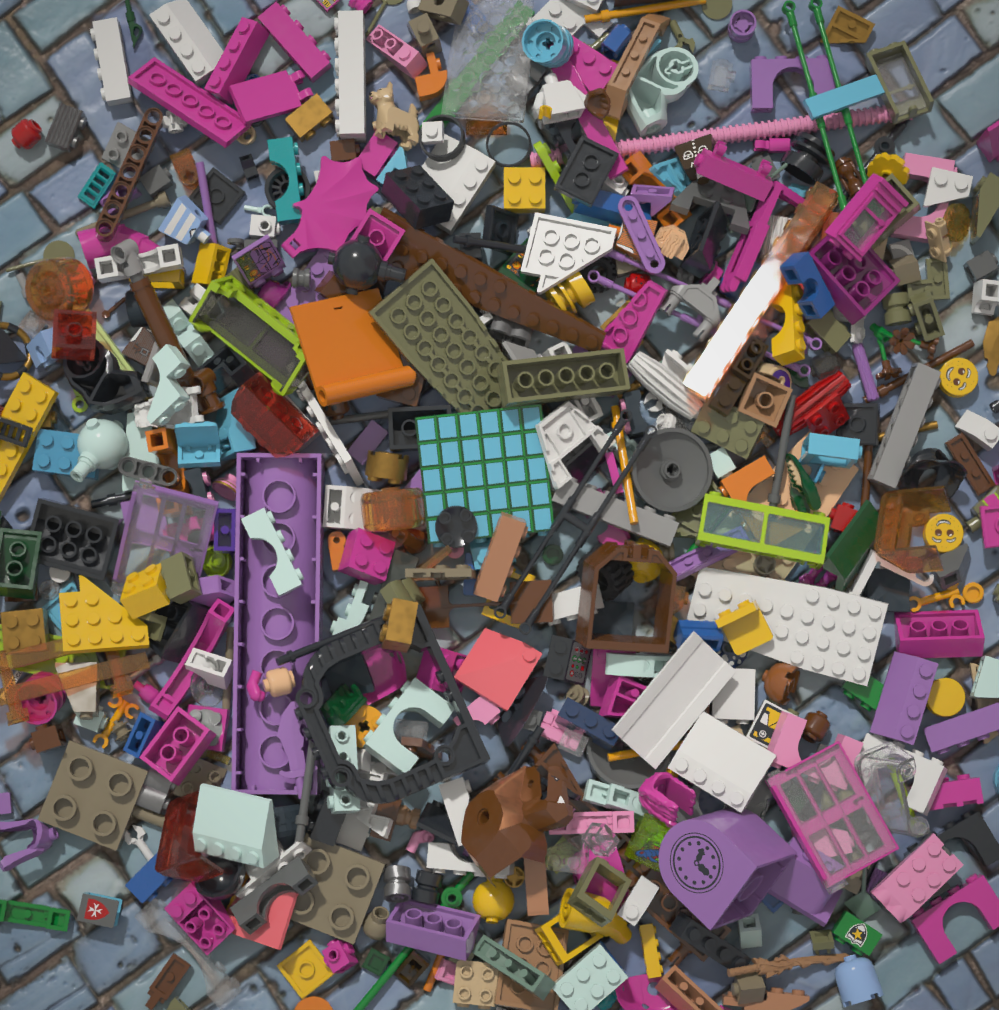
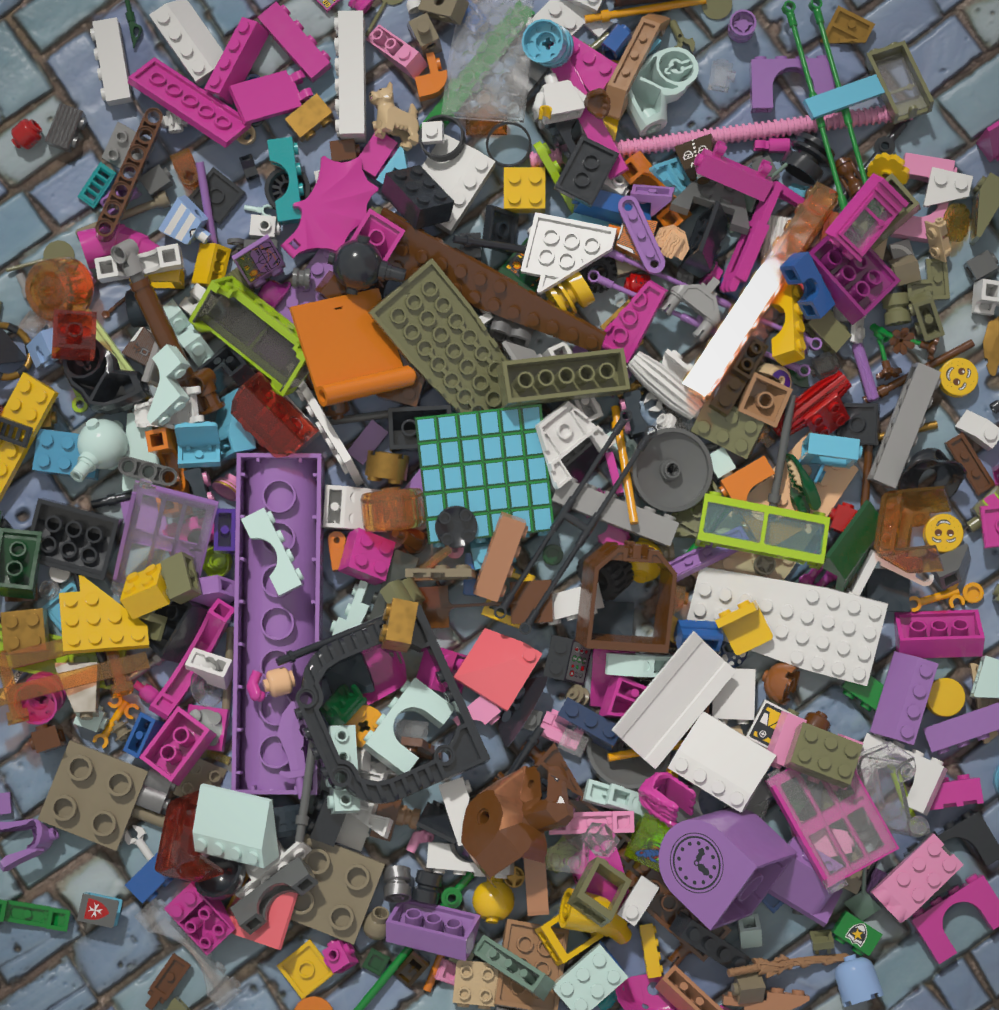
none -> olive brick [784,722,863,789]

